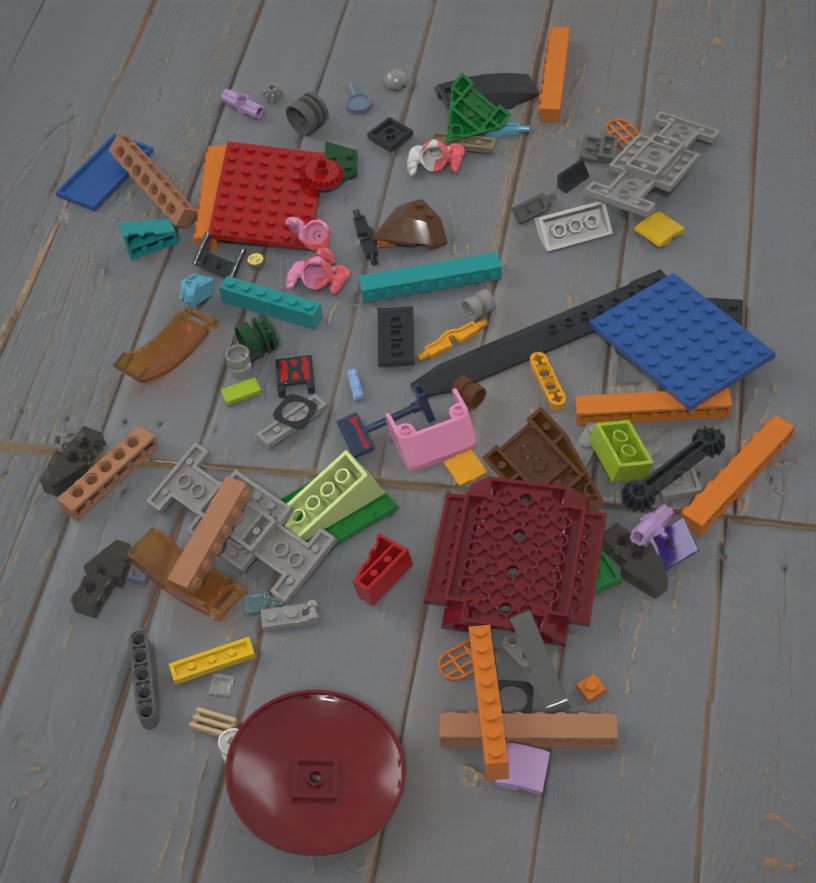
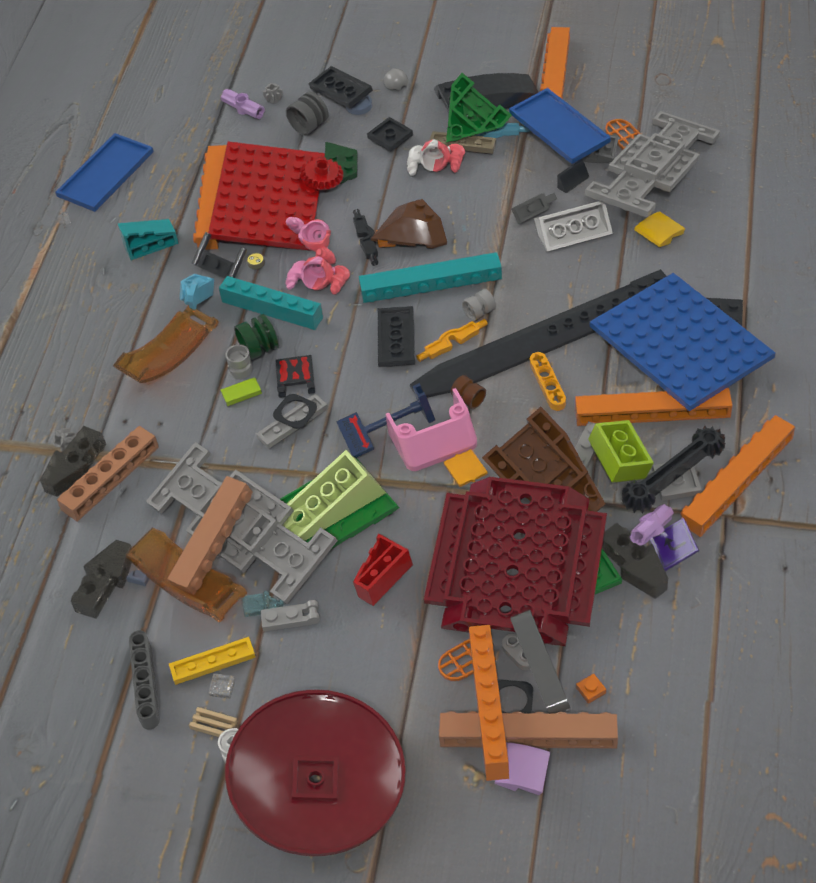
nougat brick [109,134,197,228] -> none
light blue axle [347,368,363,401] -> none
none -> black plate [308,66,373,108]
none -> blue tile [509,88,611,164]

